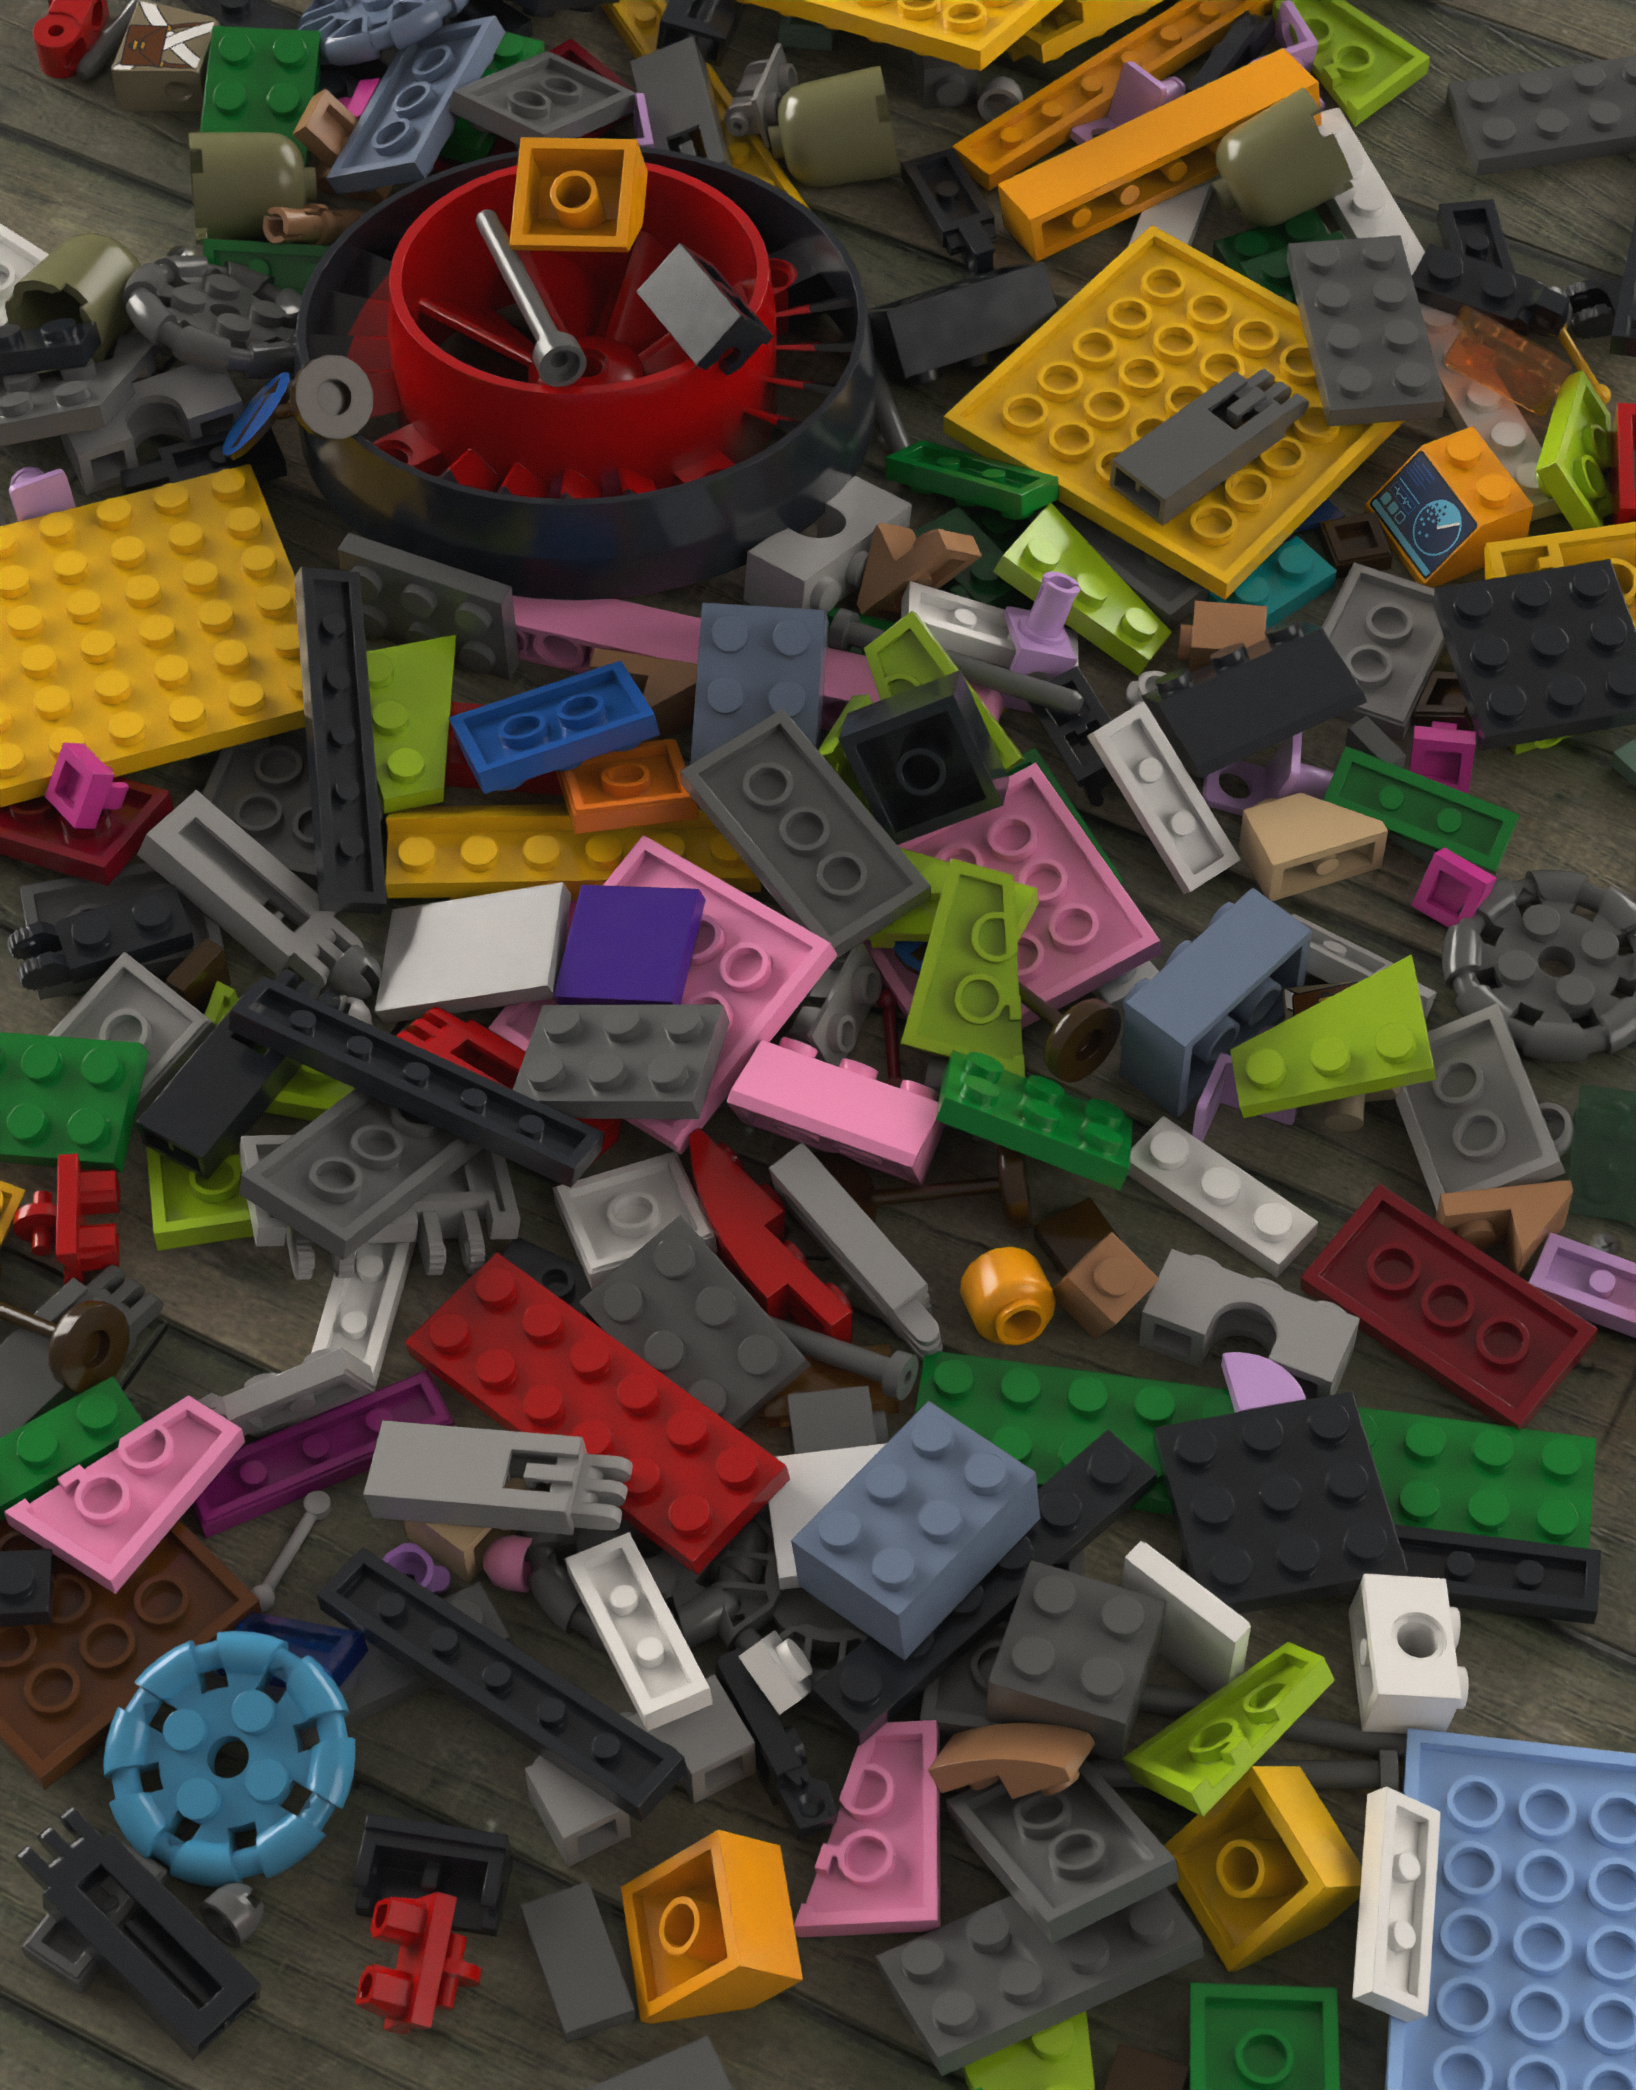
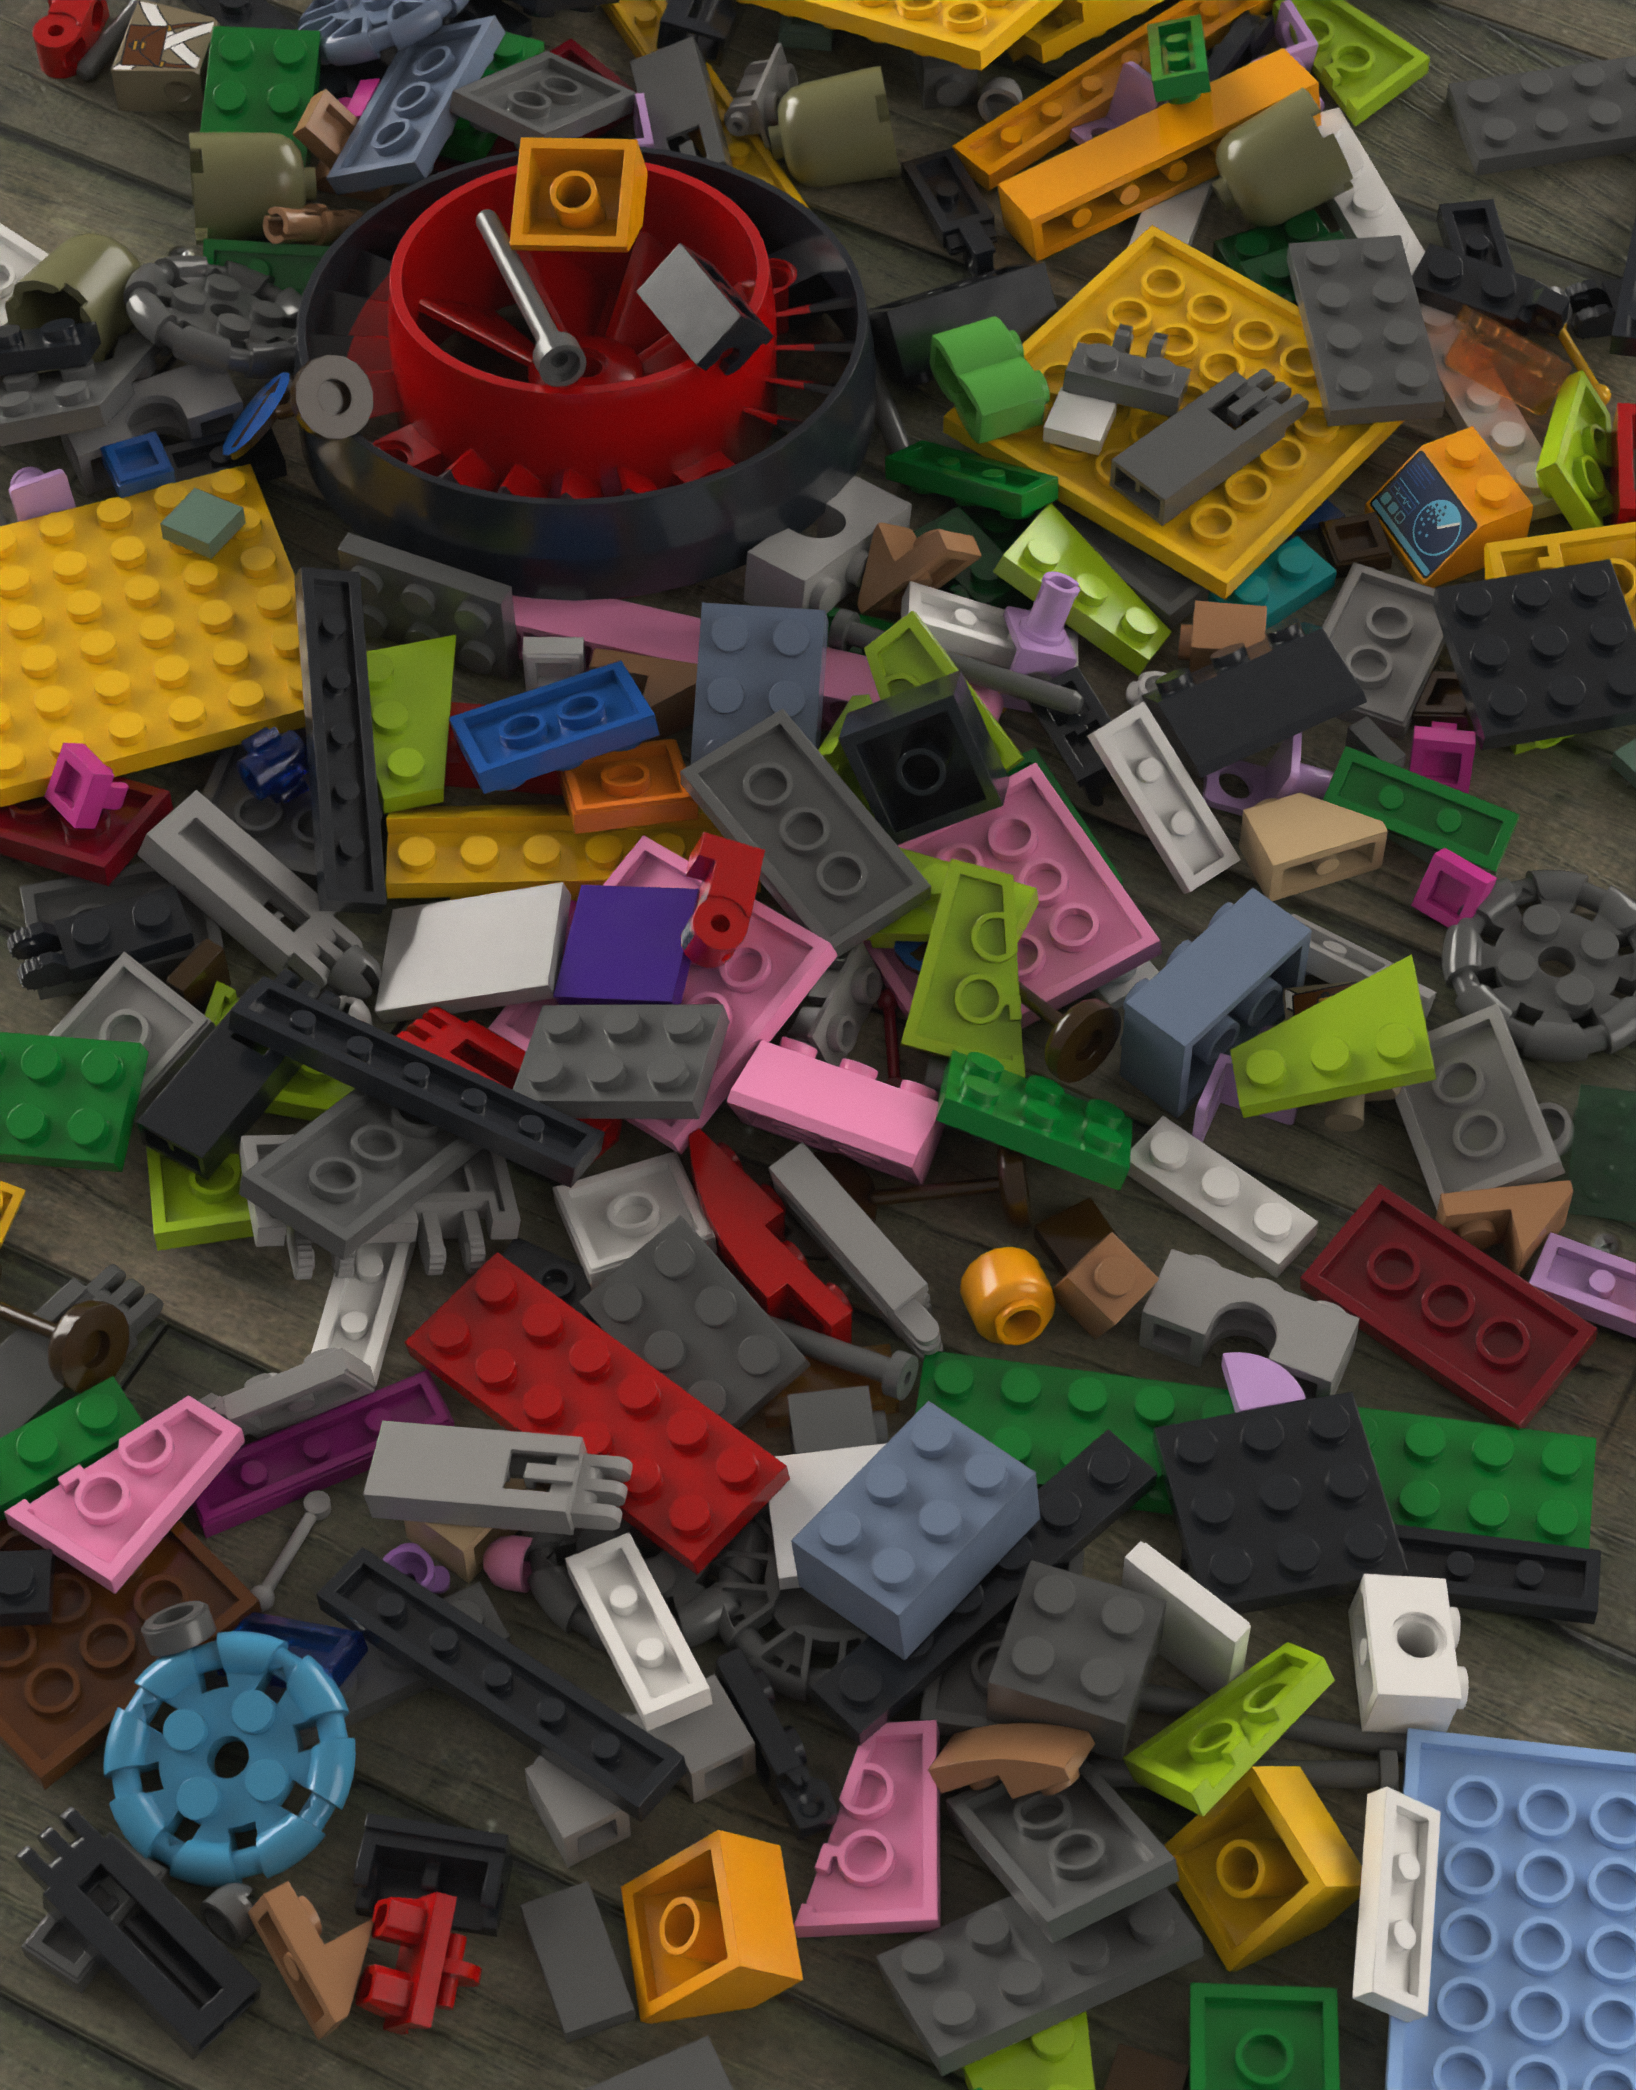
red hips [13,1153,121,1285] -> none
white plate [738,1630,813,1715] -> none
none -> blue tile [100,431,176,498]
none -> dark grey tile [141,1601,216,1656]
none -> sand green tile [160,488,246,559]
none -> clear blue gear [237,726,309,804]
none -> medium nougat slope [248,1881,373,2041]
none -> white tile [522,637,587,691]
none -> red leg [681,832,765,968]
none -> bright green brick [929,316,1050,444]
none -> white tile [1043,386,1117,456]
none -> dark grey hinge [1062,324,1191,417]
none -> green plate [1147,14,1211,104]

